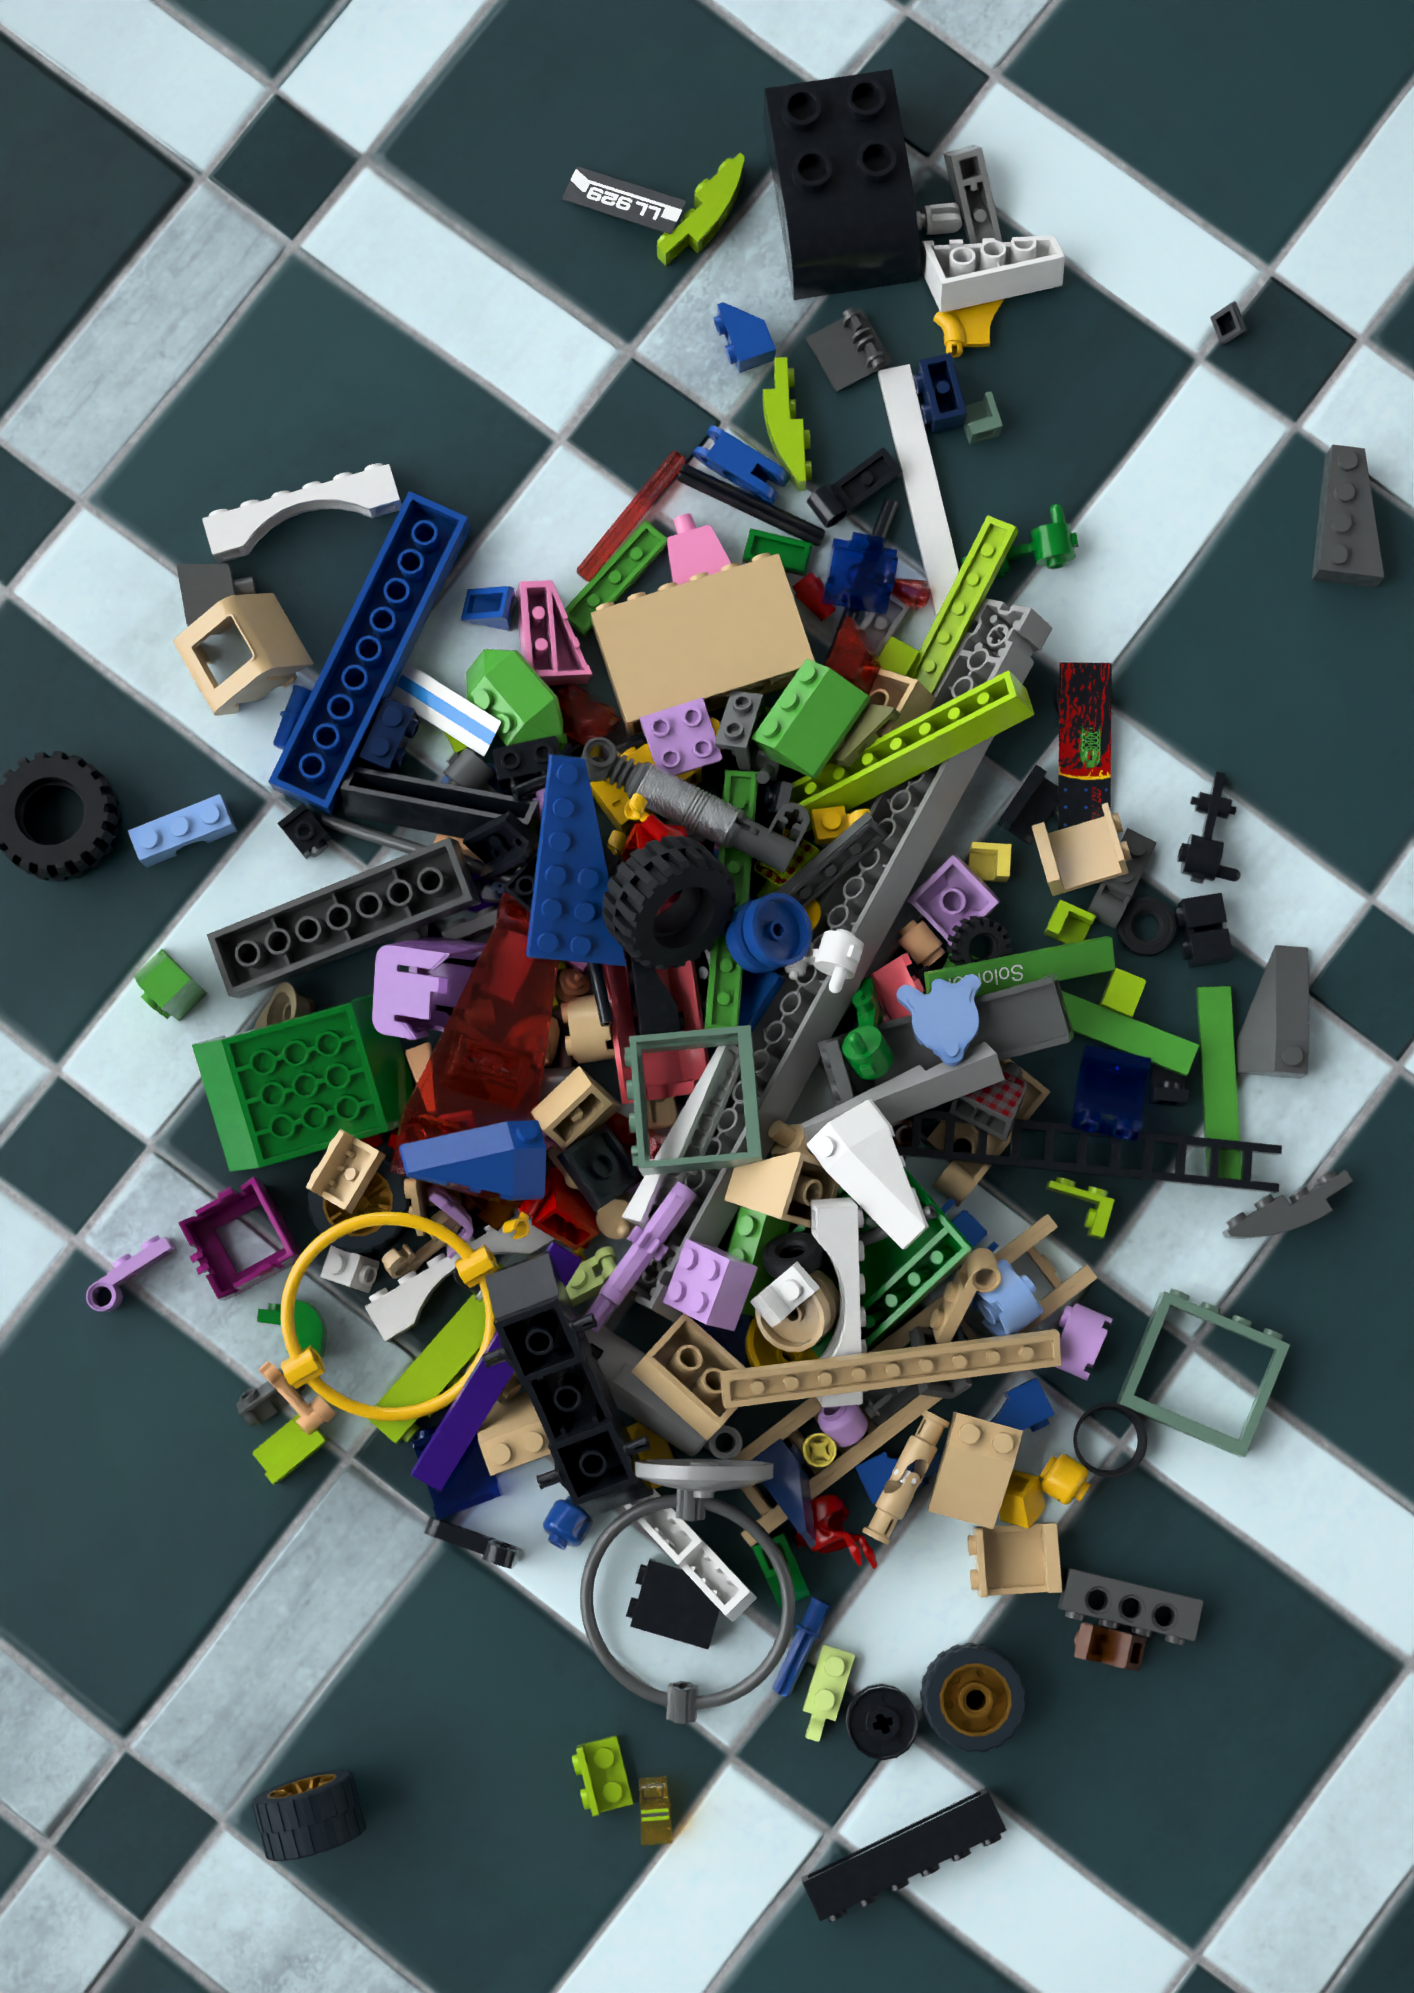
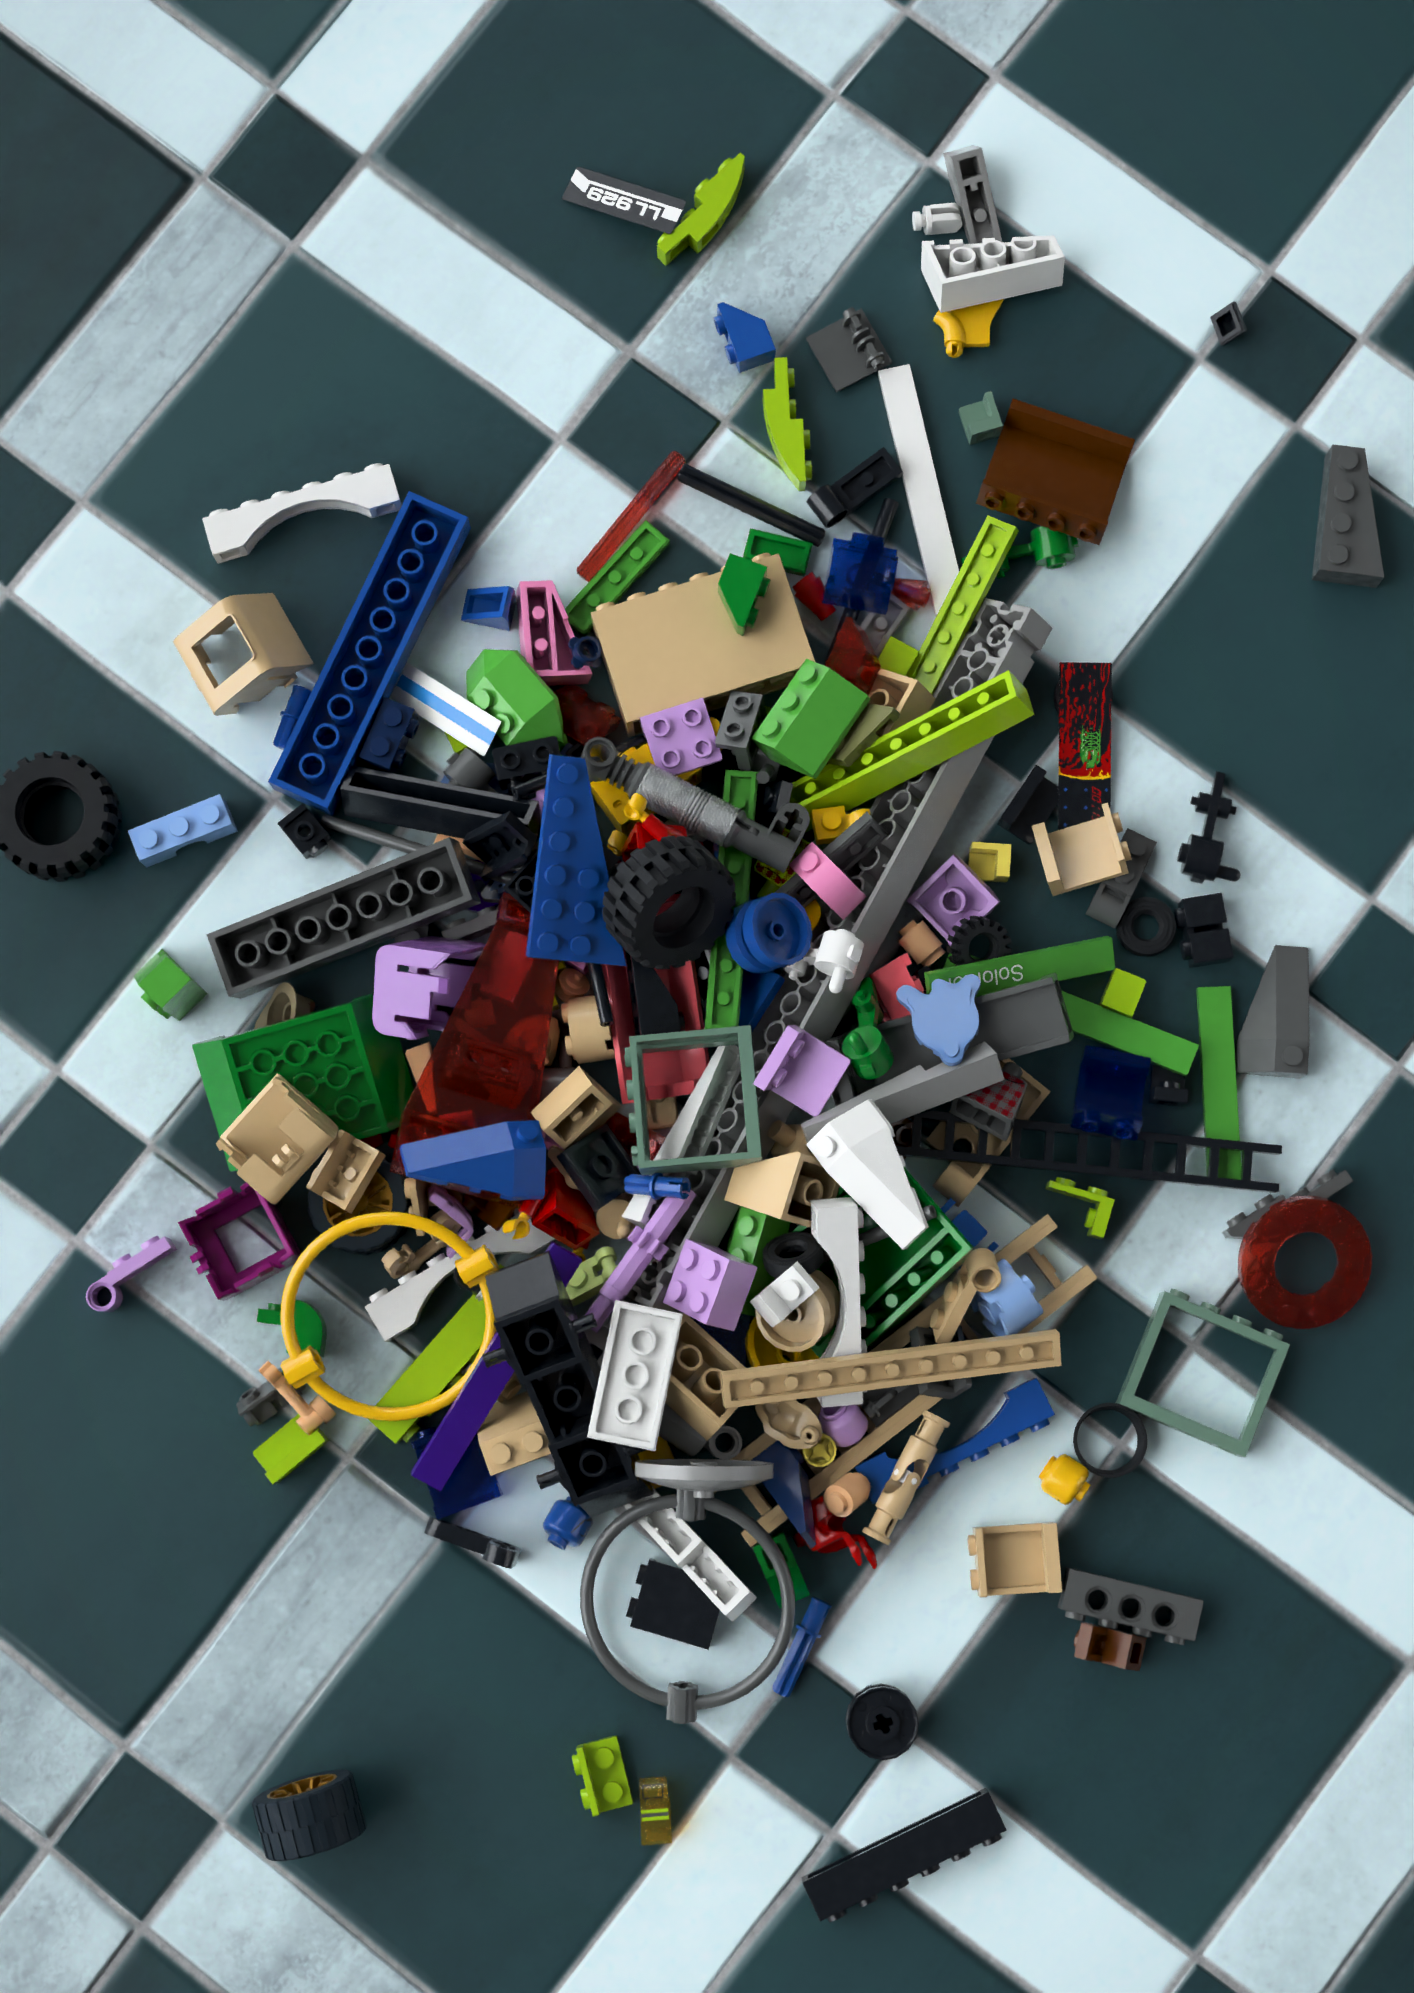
dark grey torso [176,563,257,627] -> none
white bracket [320,1245,380,1293] -> none
bright pink torso [667,514,731,585] -> none
blue piece [693,425,791,505] -> none
black brick [763,69,920,300] -> none
yellowish green plate [803,1644,855,1742] -> none
dark blue brick [913,353,967,433] -> none
wheel [920,1643,1027,1753] -> none
tan slope [927,1412,1023,1529] -> none
yellow panel [999,1470,1046,1529] -> none
lime panel [1044,899,1096,944] -> none
lavender brick [1055,1303,1113,1381] -> none
none -> tan piece [216,1073,339,1205]
none -> dark blue plate [568,636,602,669]
none -> white tile [587,1300,683,1451]
none -> blue axle [624,1173,691,1200]
none -> green slope [718,553,771,636]
none -> lavender bracket [753,1025,851,1117]
none -> tan arm [755,1400,822,1449]
none -> bright pink brick [789,842,867,920]
none -> light nougat brick [824,1472,871,1517]
none -> reddish brown panel [976,398,1135,545]
none -> clear red plate [1238,1196,1372,1329]

